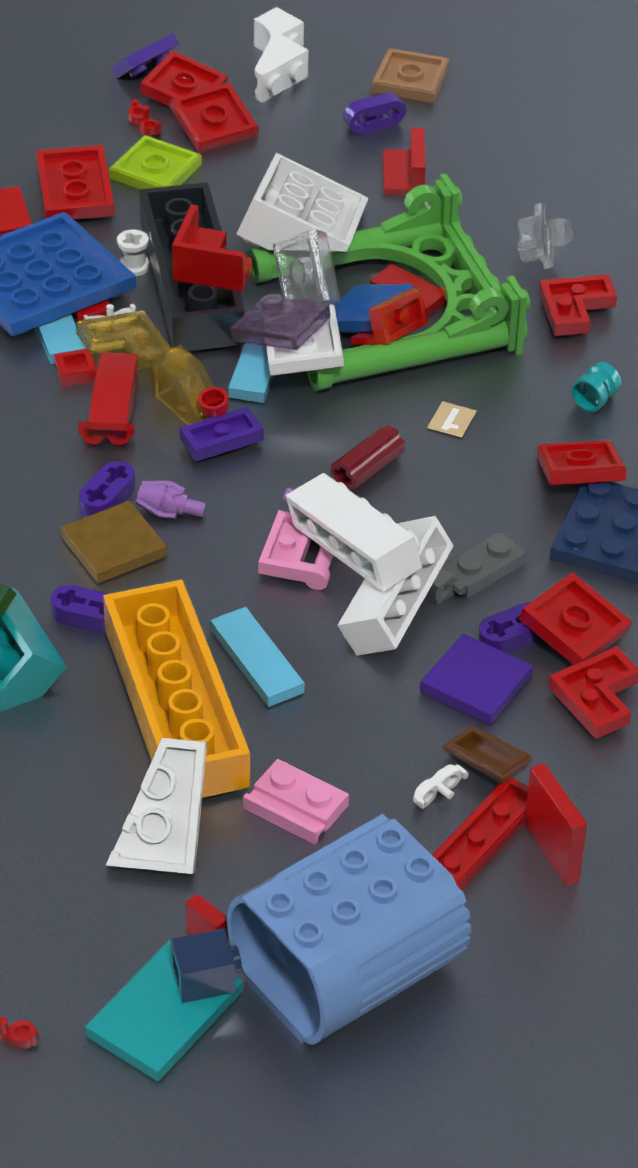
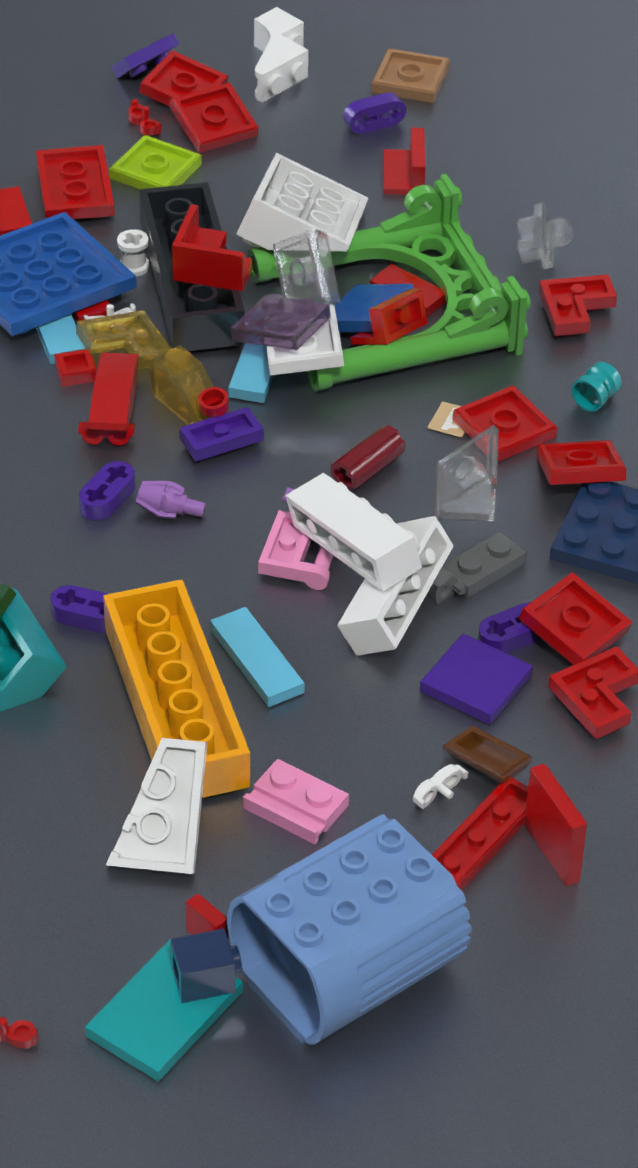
pearl gold tile [60,500,167,584] -> none
none -> clear slope [434,425,498,521]
none -> red tile [452,385,558,463]

